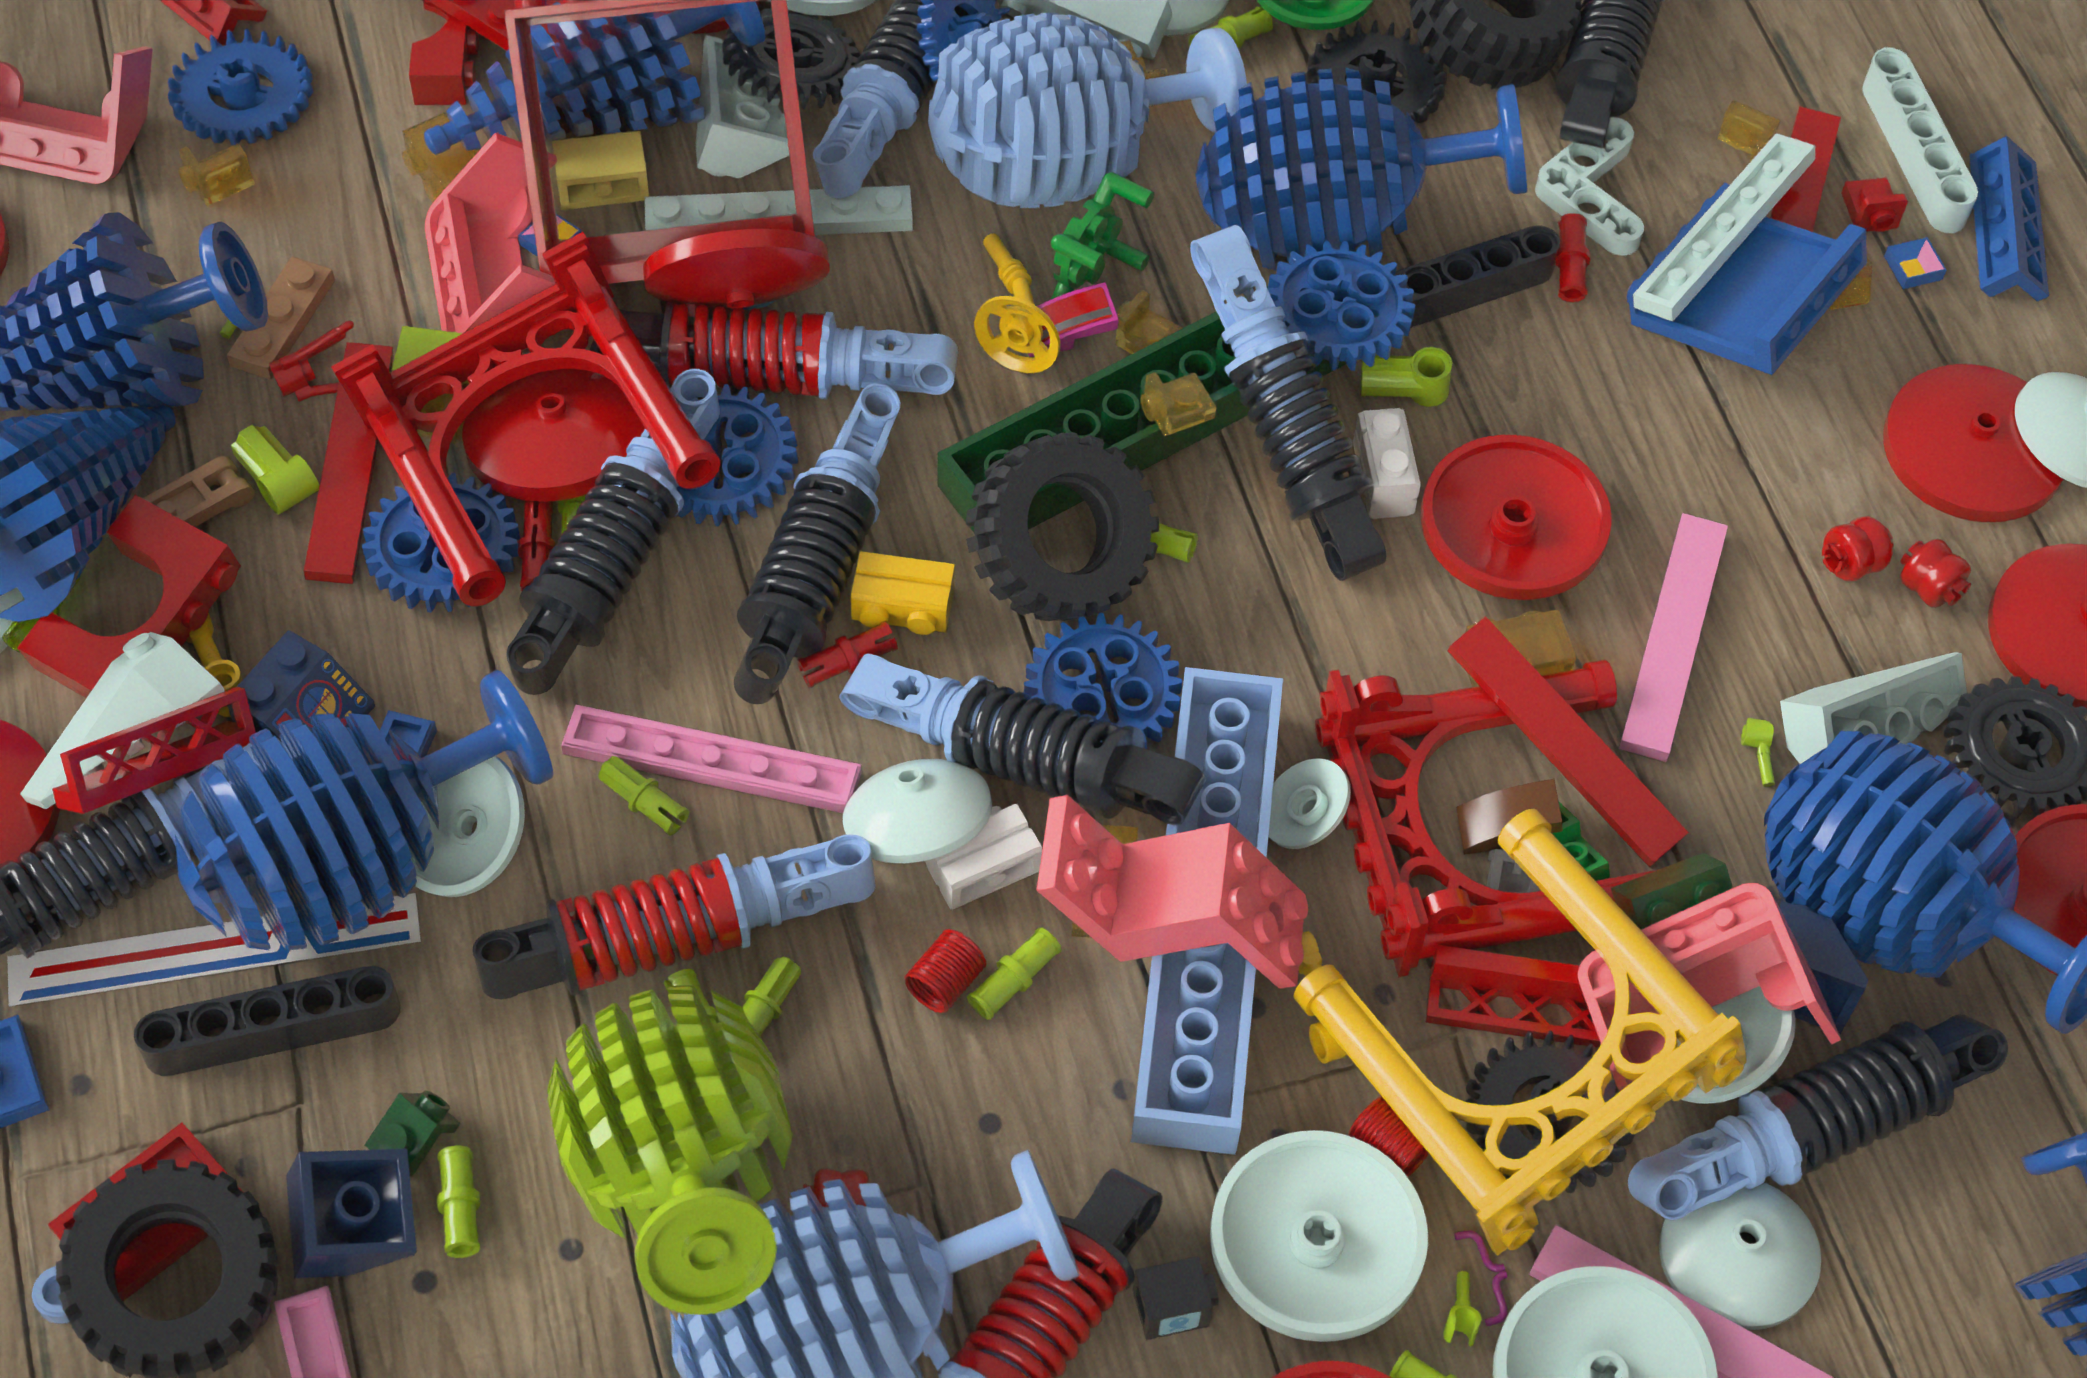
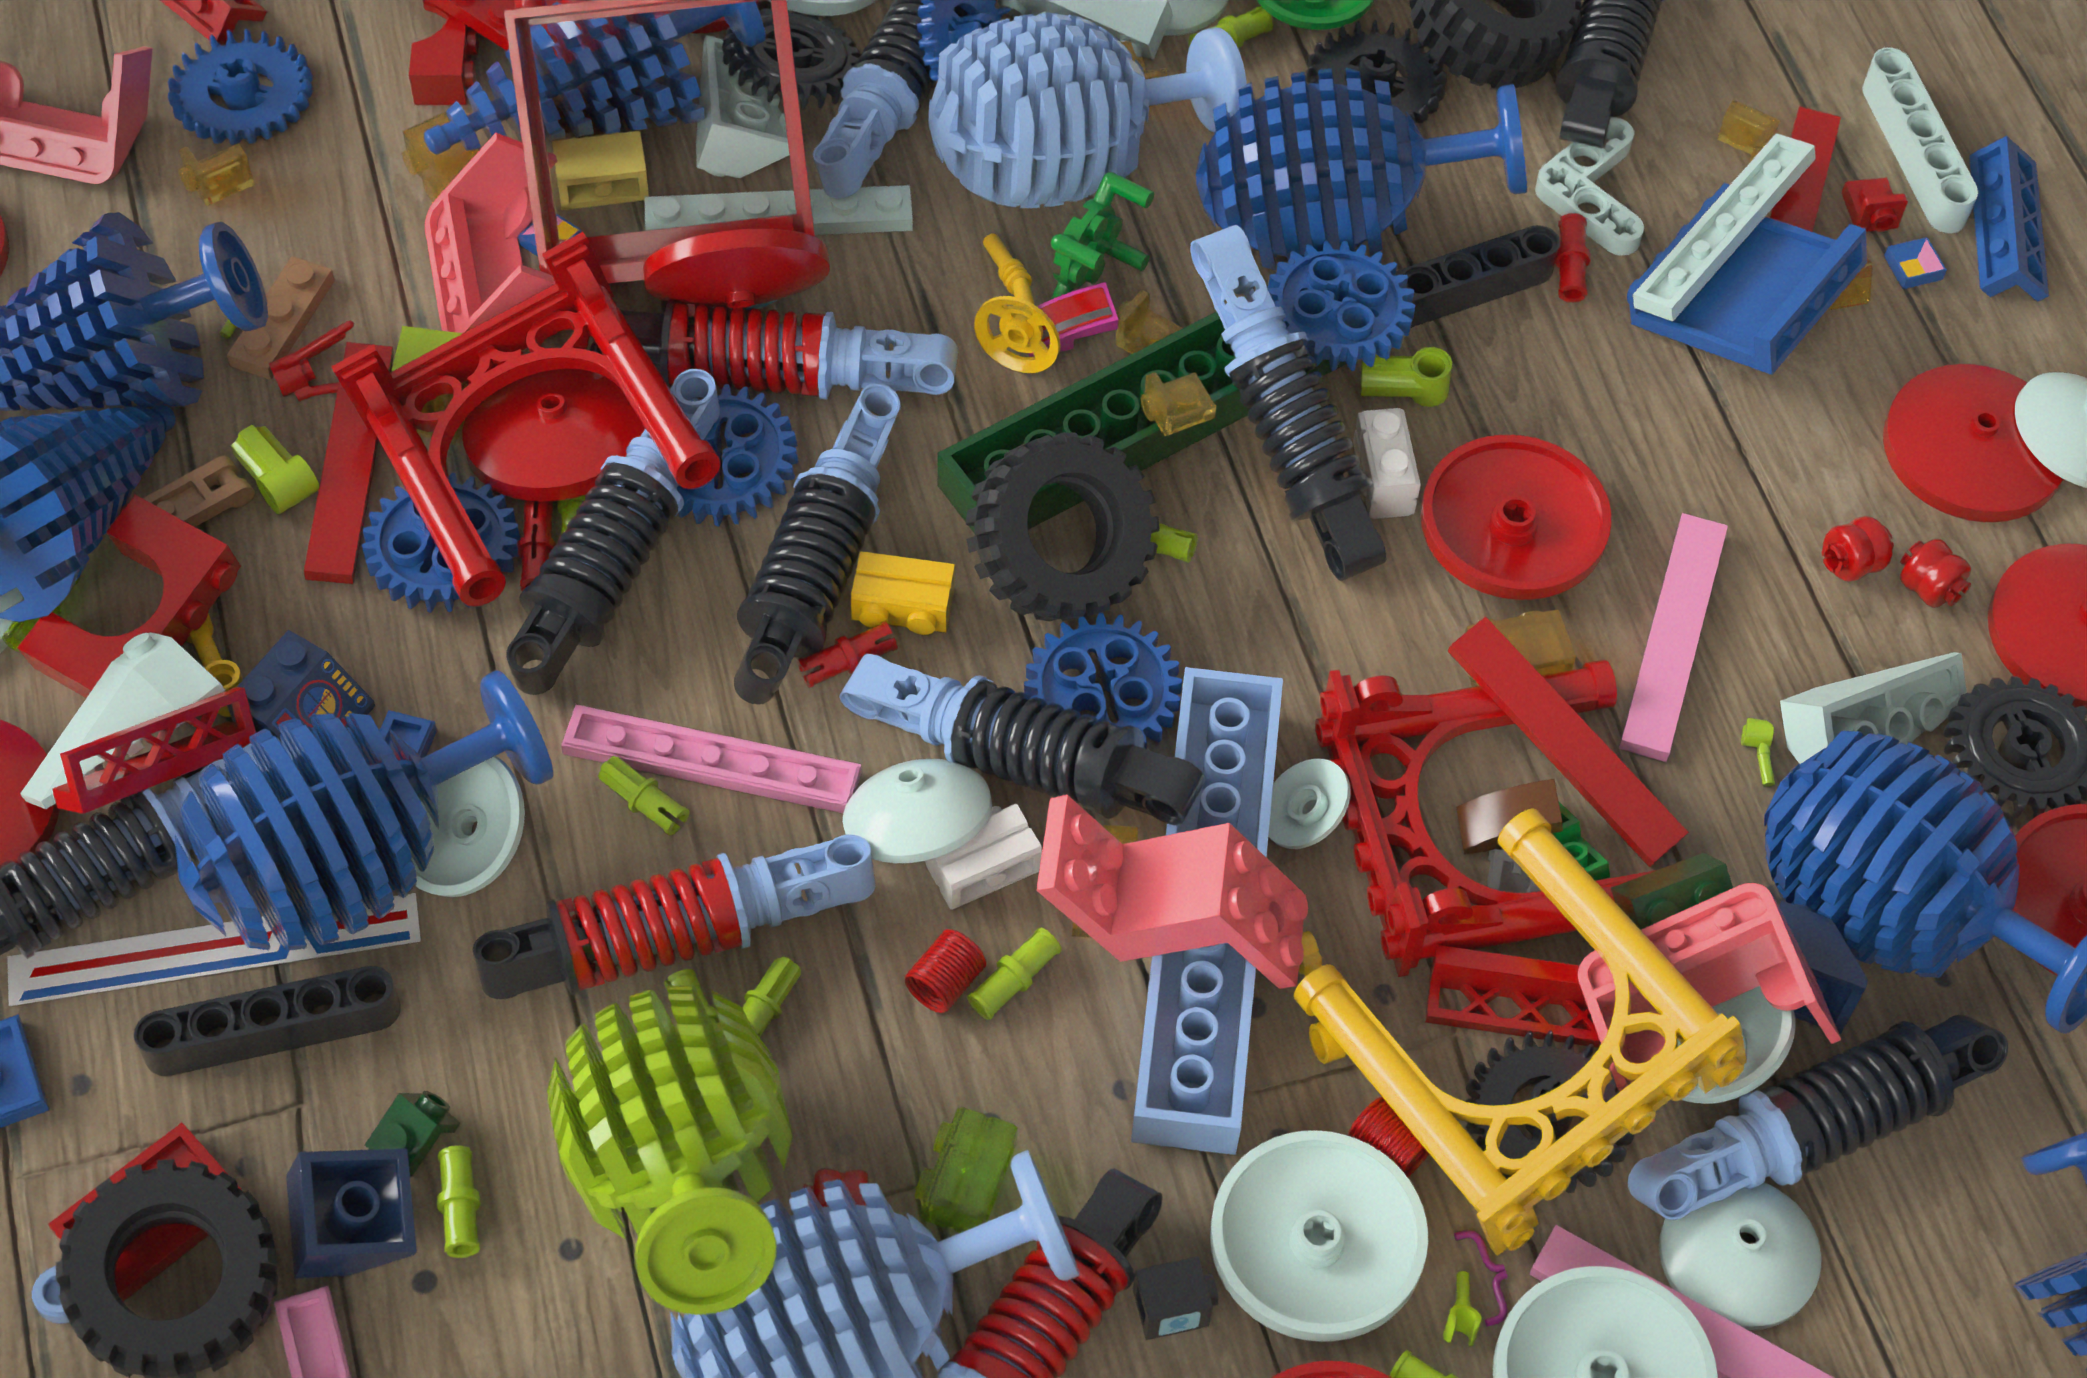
none -> clear neon green brick [915,1107,1018,1233]

